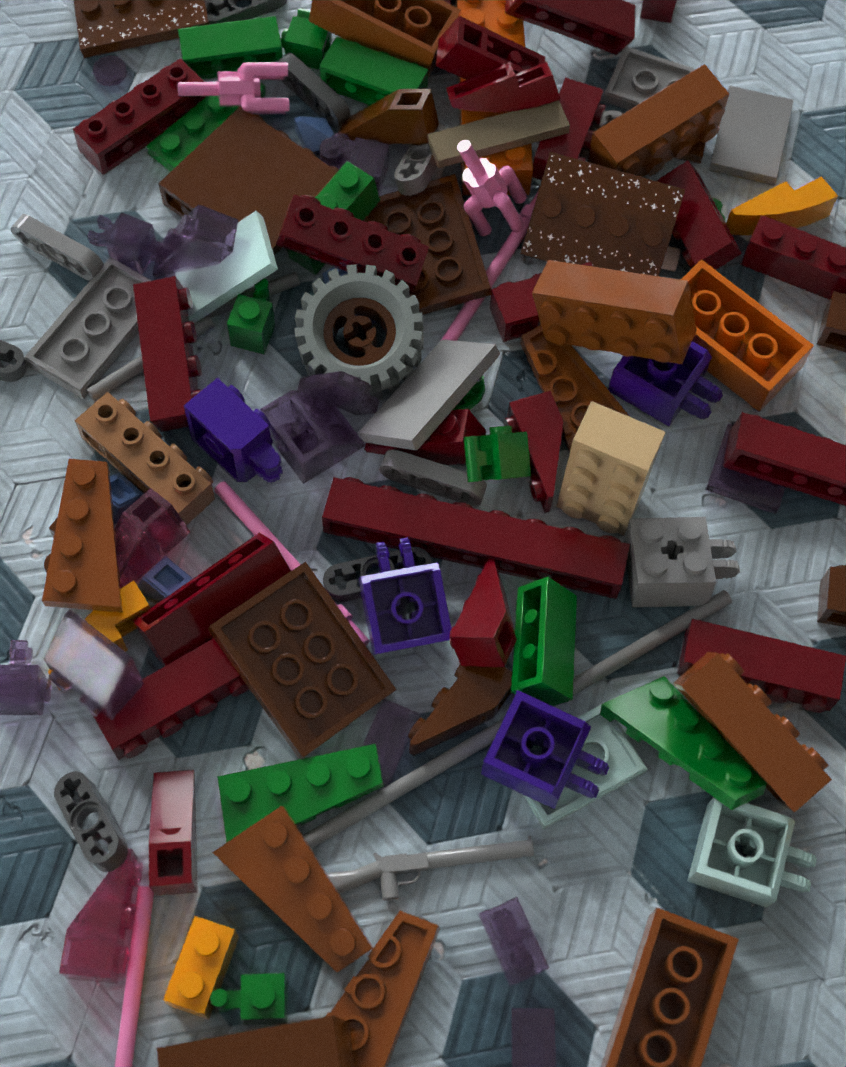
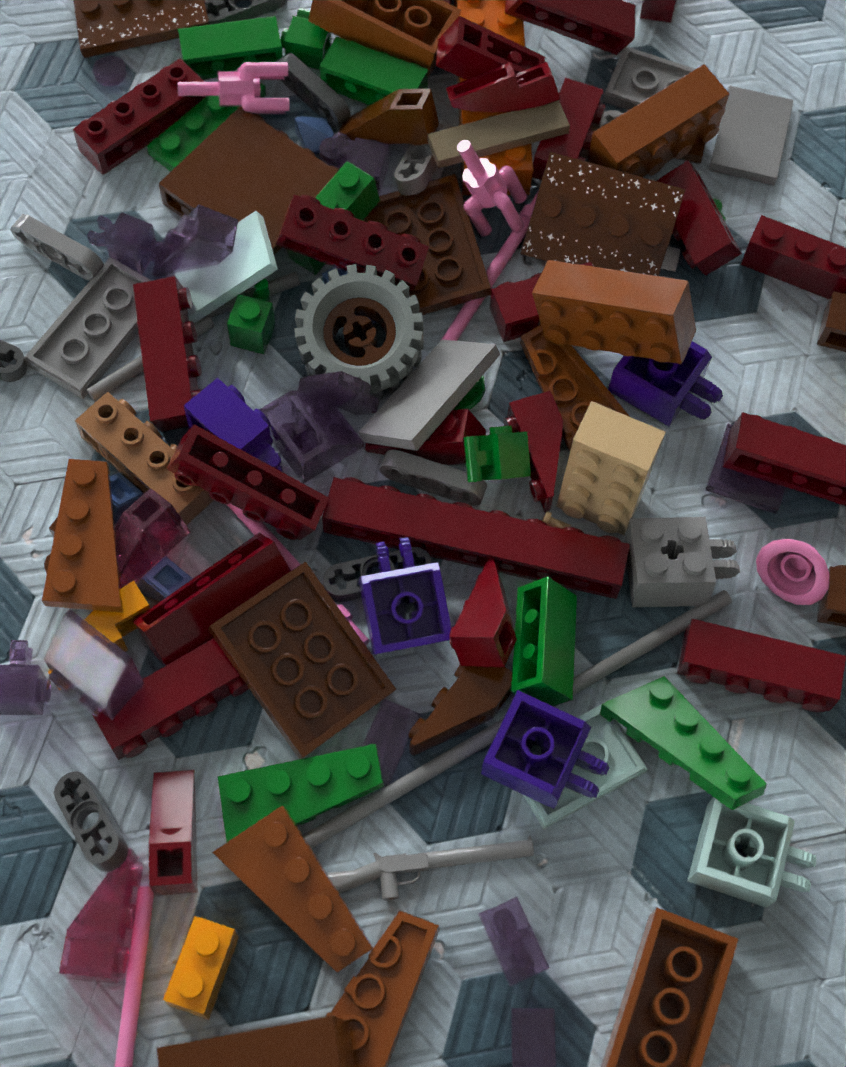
green brick [210,973,287,1025] -> none
dark orange brick [673,652,832,813] -> none
orange brick [681,259,814,412] -> none
light orange slope [726,176,838,235] -> none
none -> dark red brick [167,424,329,540]
none -> tan piece [542,511,571,529]
none -> bright pink hat [756,539,830,605]

